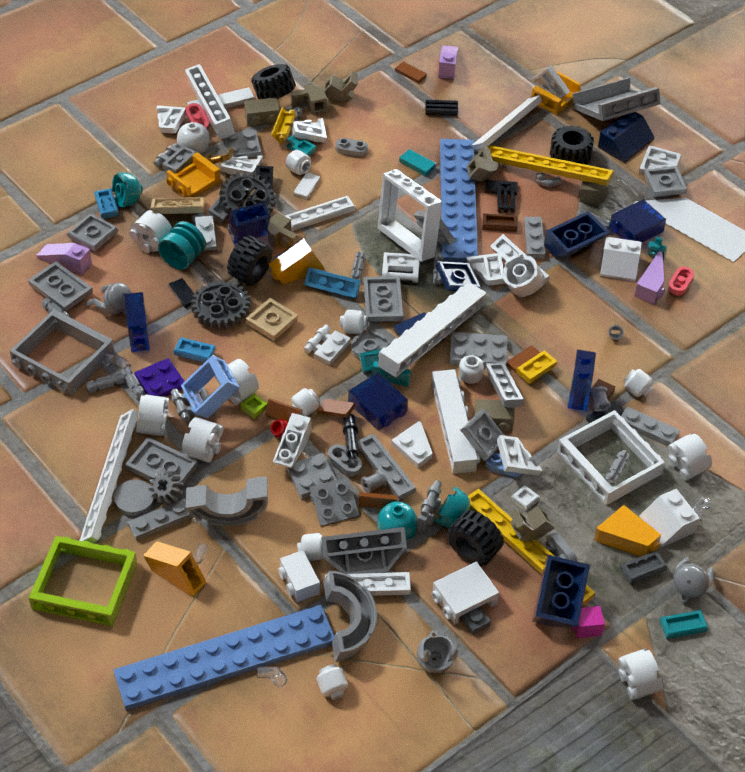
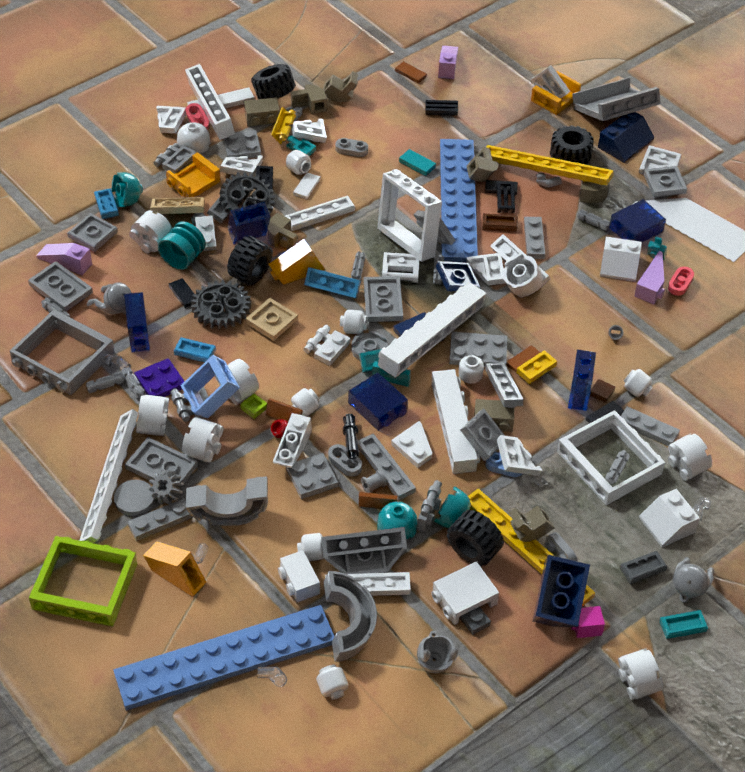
pearl gold piece [205,148,234,164] -> none
light grey hinge [309,477,359,526] -> none
piece [317,399,356,418] -> none
white tile [471,96,542,151] -> none
white tile [511,485,540,512] -> none
dark blue slope [544,211,610,256] -> none
light grey bush [590,386,611,412] -> none
light orange slope [594,505,662,556] -> none

